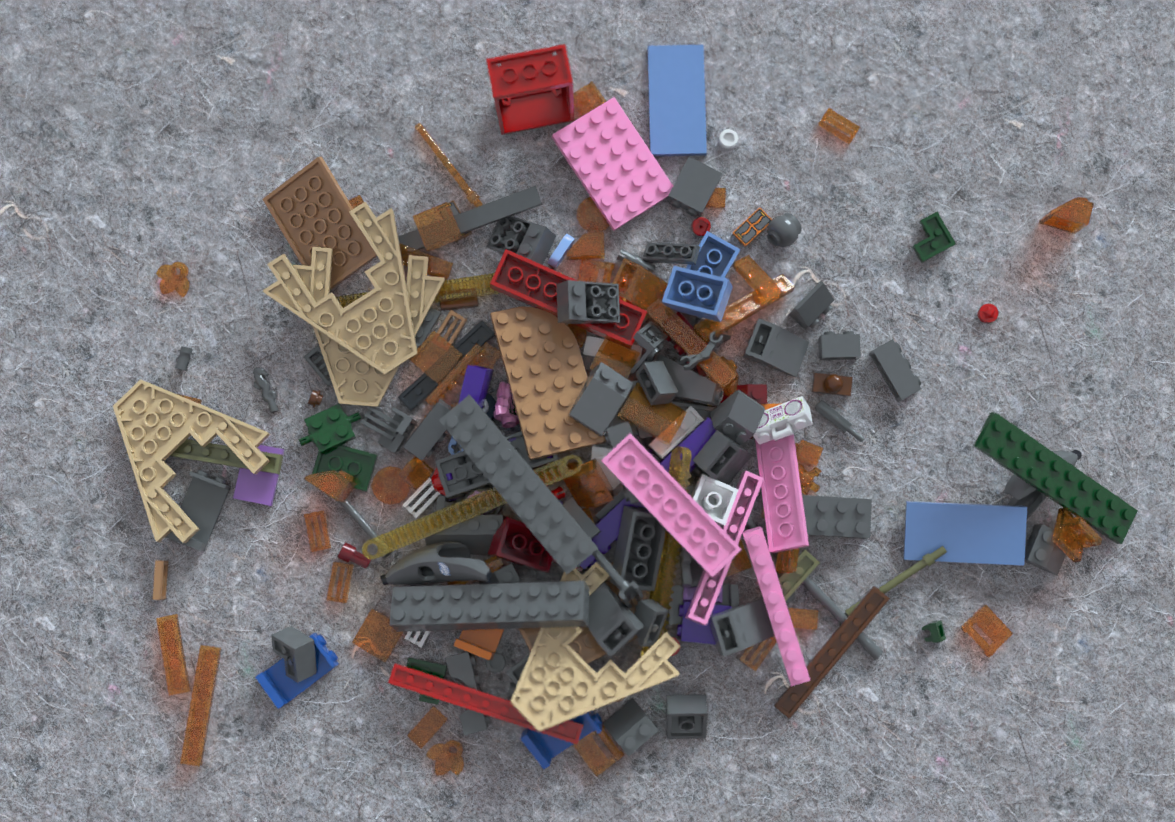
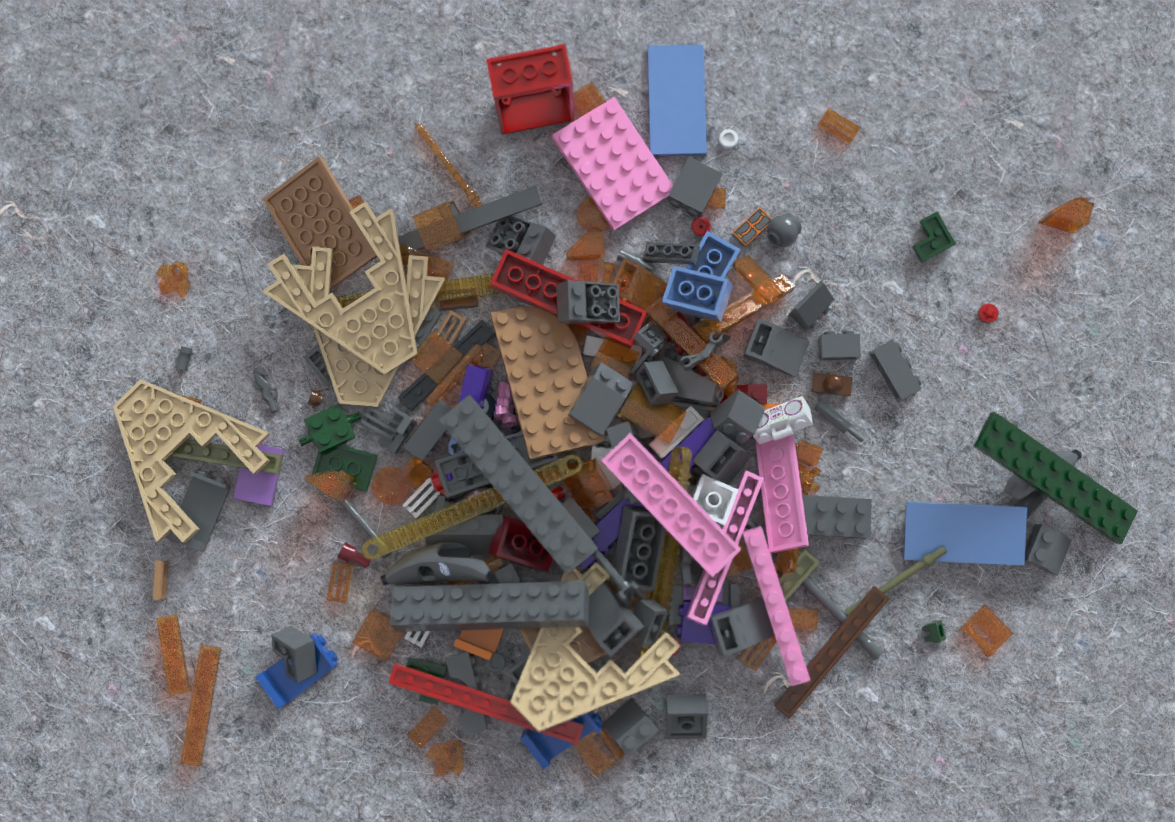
clear orange tile [304,510,331,552] -> none
light blue beam [548,234,575,269] -> none
clear orange bracket [1052,508,1102,562] -> none

